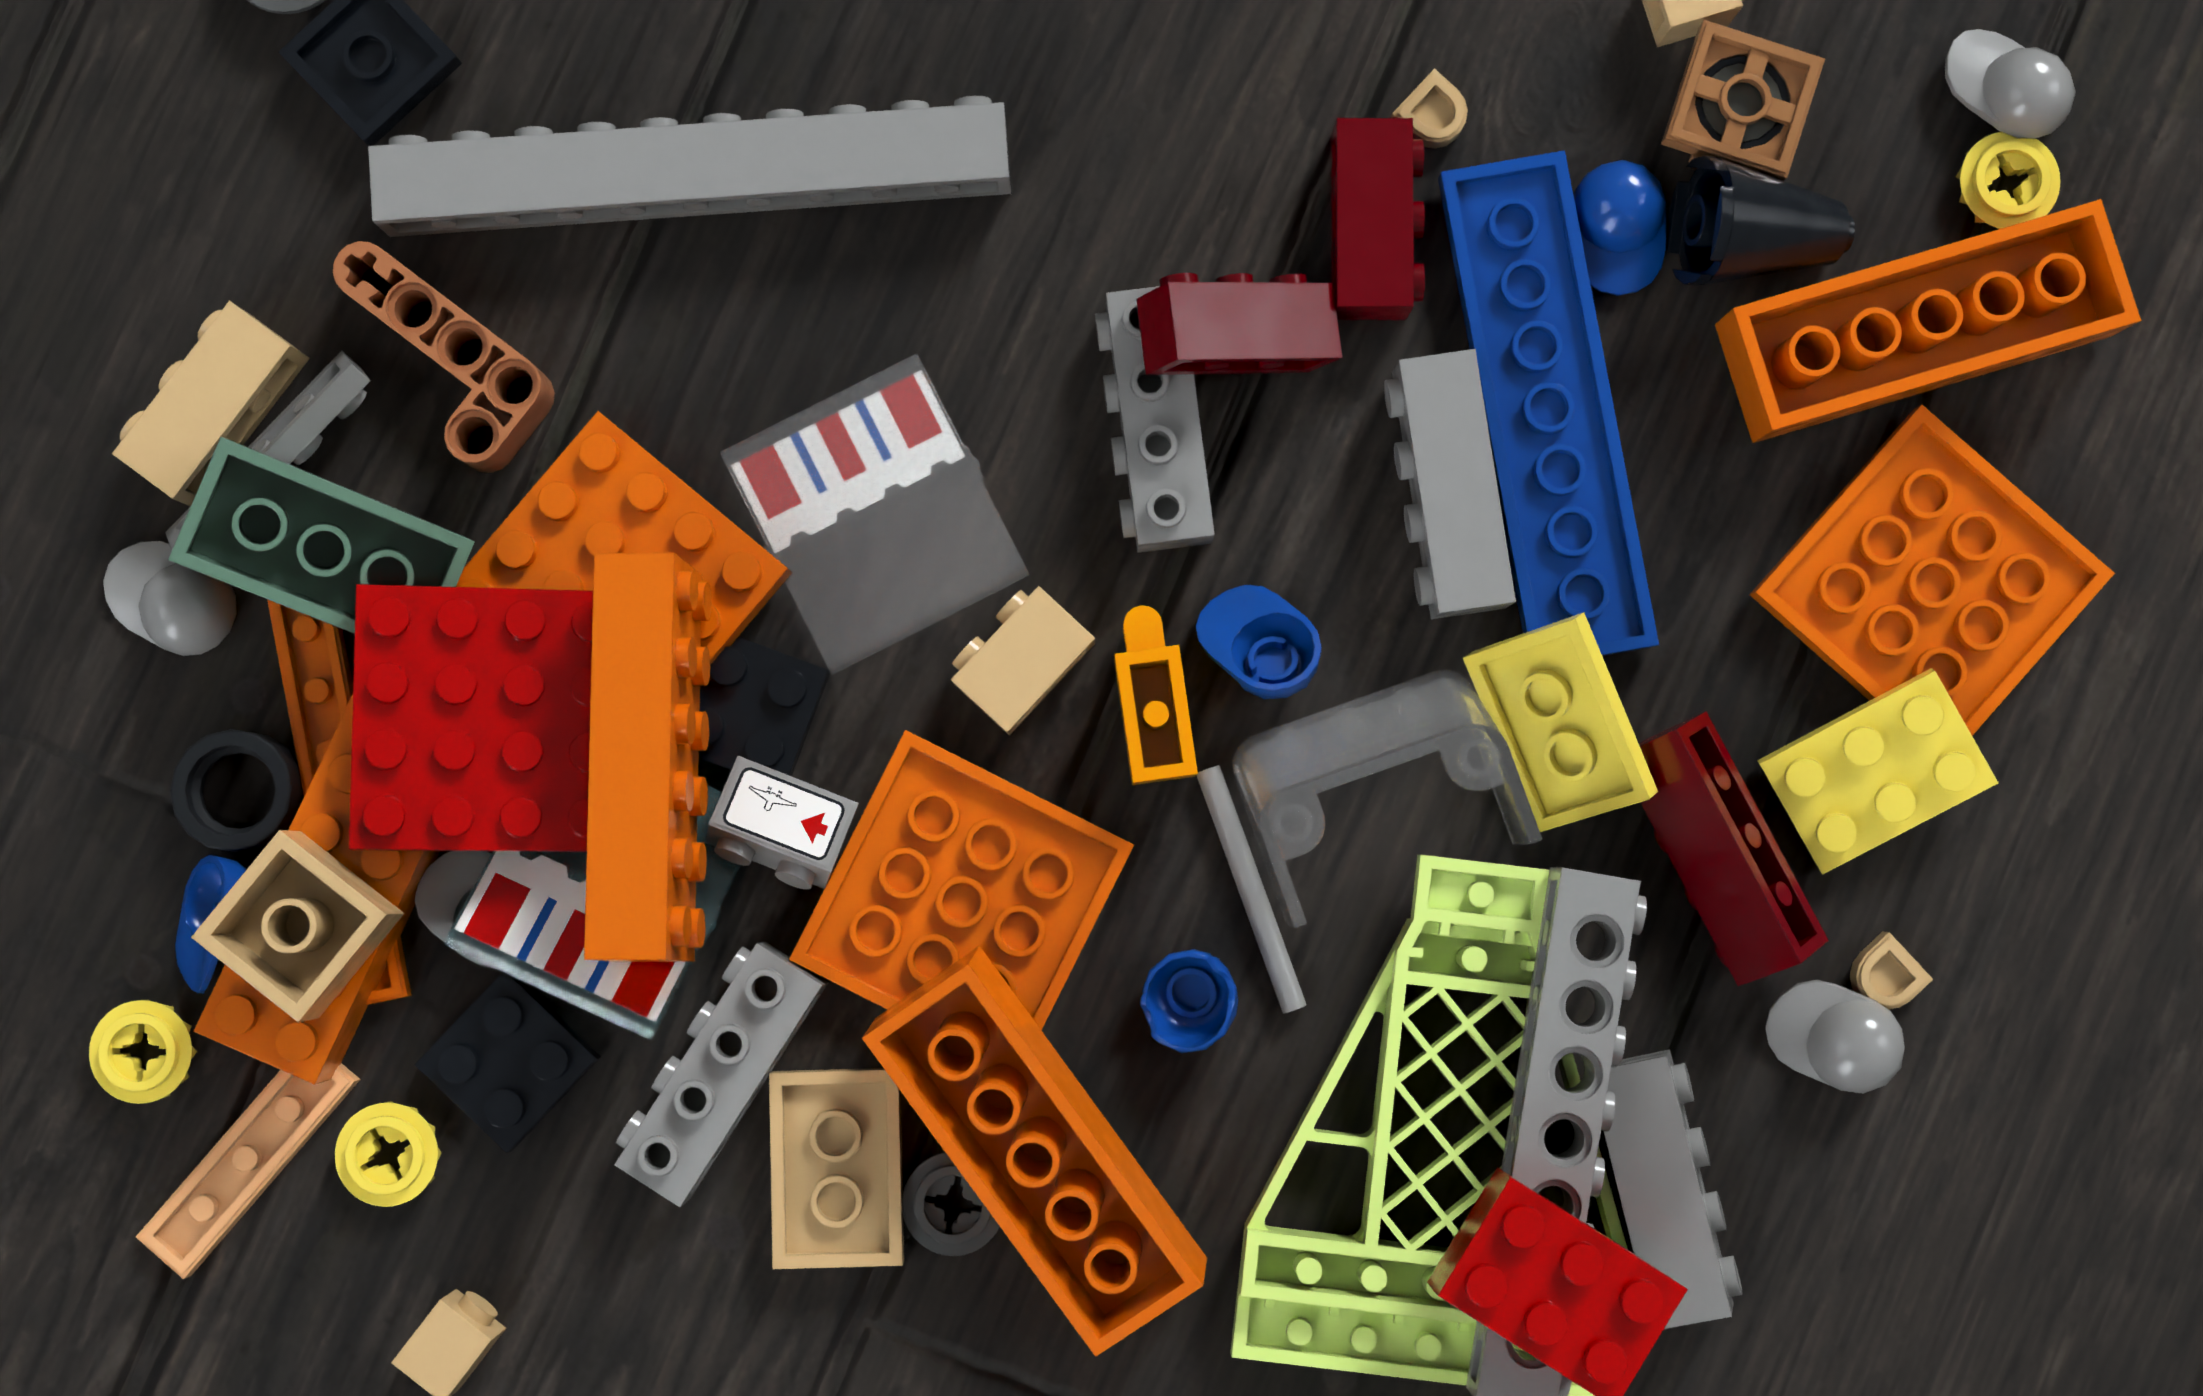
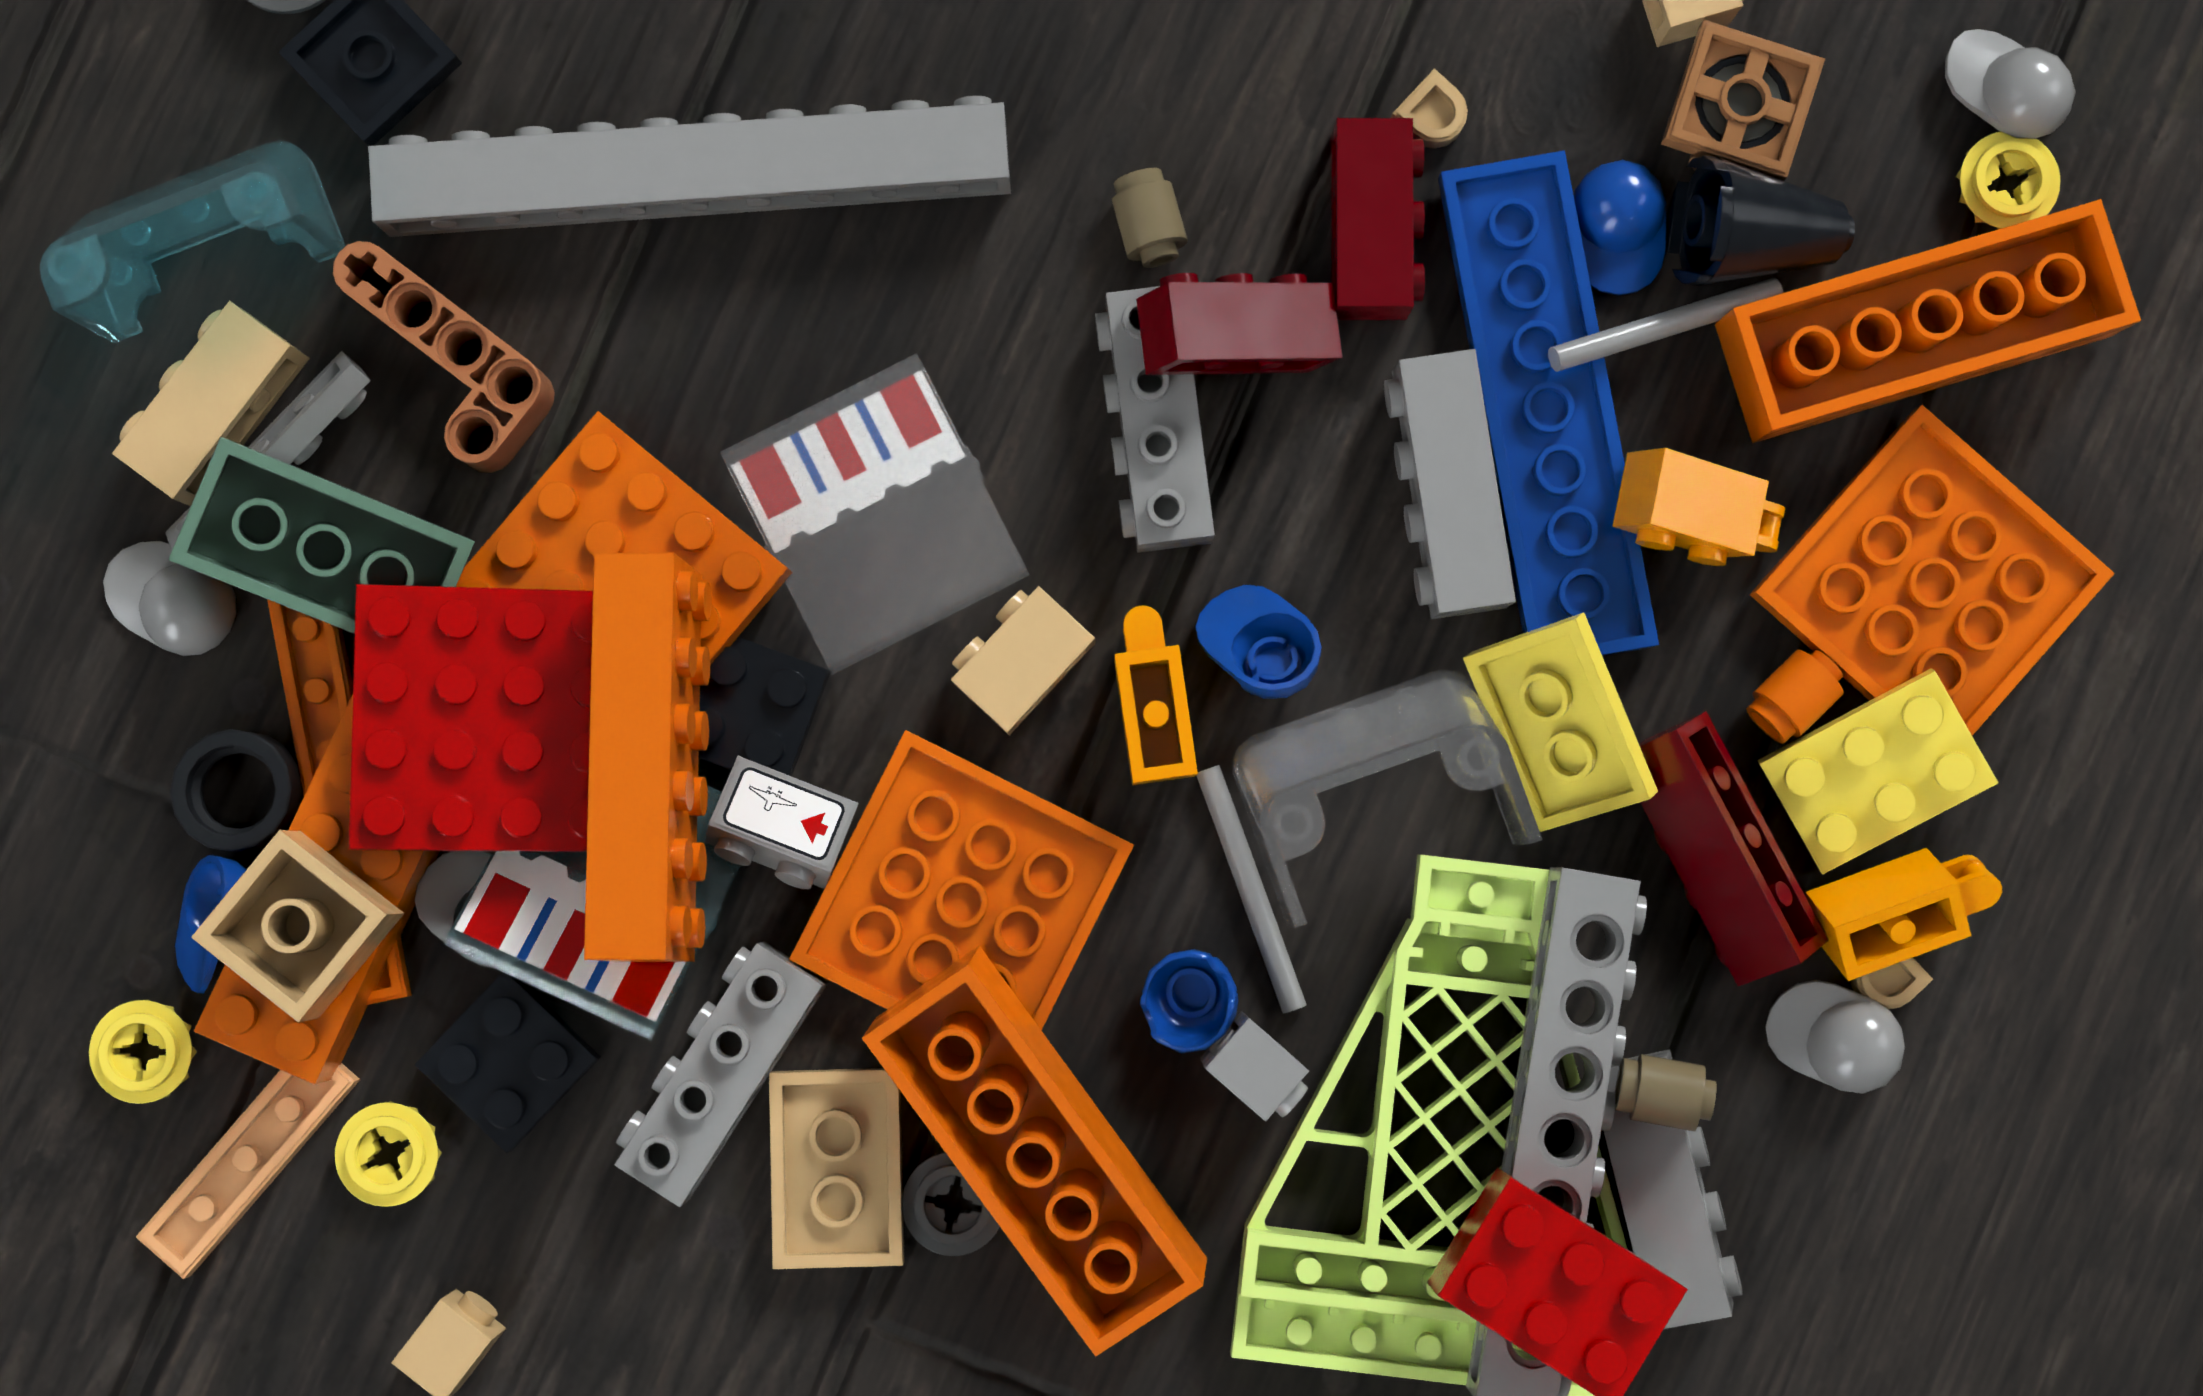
none -> clear light blue windscreen [40,140,346,343]
none -> dark tan brick [1111,168,1188,268]
none -> light grey brick [1200,1011,1309,1122]
none -> light grey bar [1548,278,1783,372]
none -> light orange brick [1612,448,1785,566]
none -> dark tan brick [1615,1054,1717,1132]
none -> orange brick [1746,650,1844,744]
none -> light orange brick [1805,848,2002,981]

